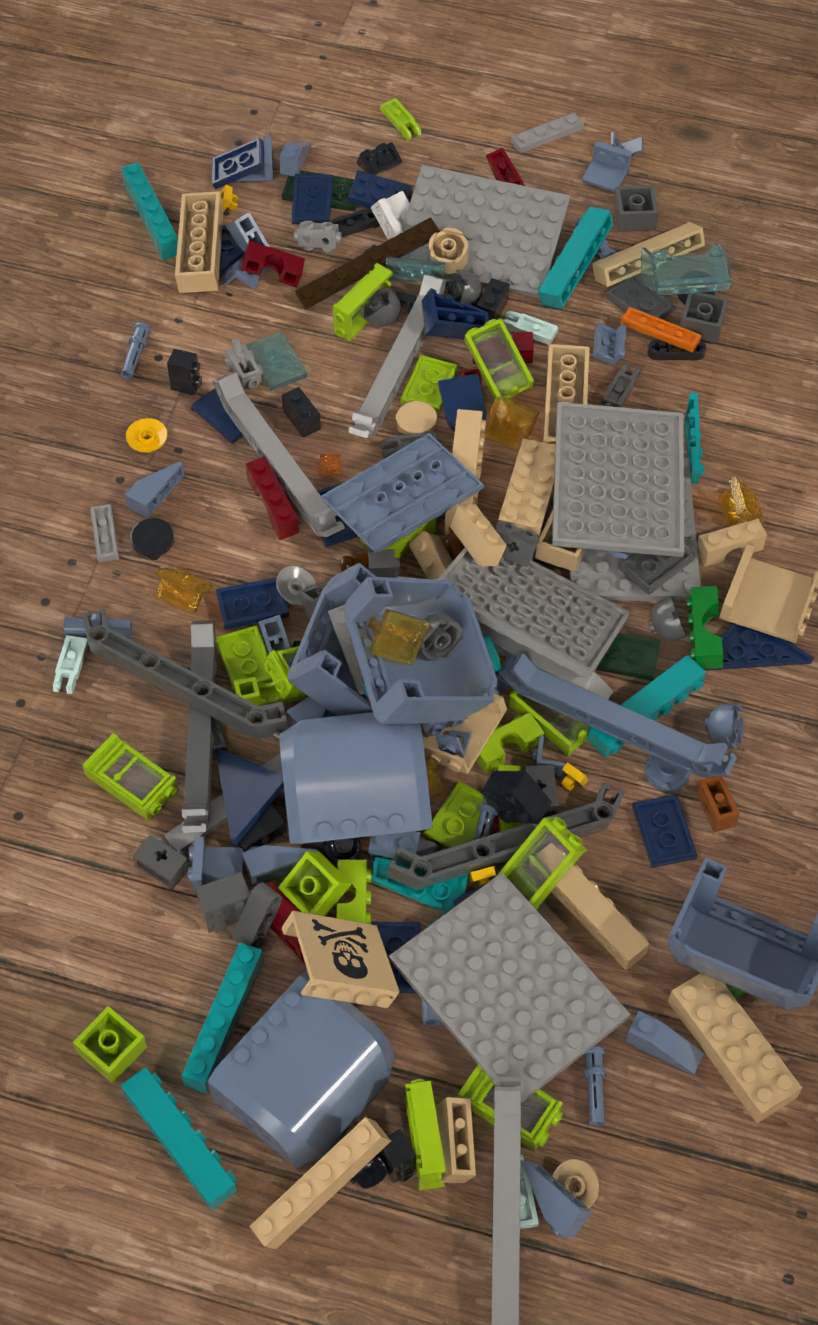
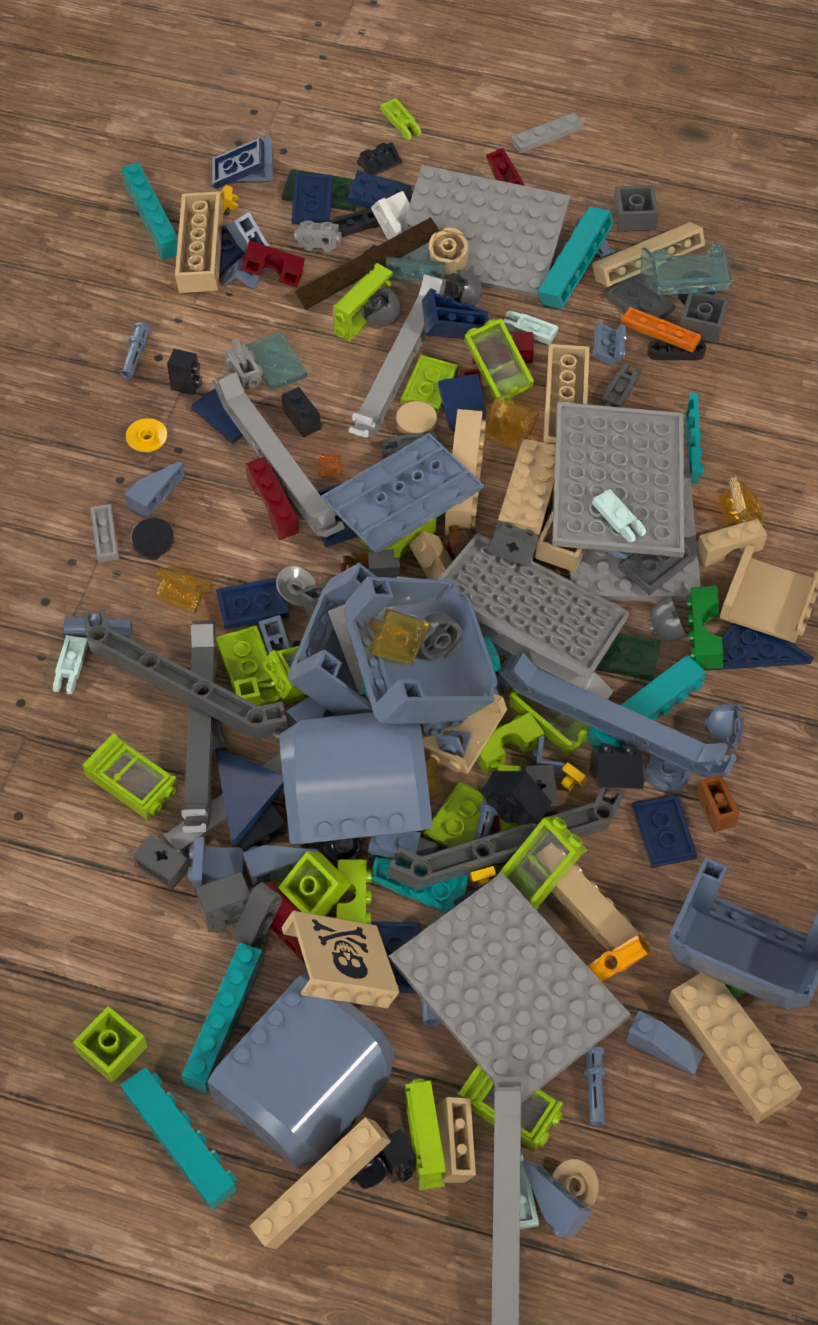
sand blue slope [280,140,311,176] -> none
black tile [396,291,417,315] -> none
tan brick [450,504,506,567] -> none
black brick [477,278,510,320] -> none
sand blue bracket [582,141,632,193] -> none
sand blue bracket [611,132,643,157] -> none
none -> light orange piece [587,935,651,982]
none -> black slope [589,743,644,789]
none -> light aqua hinge [592,489,646,542]

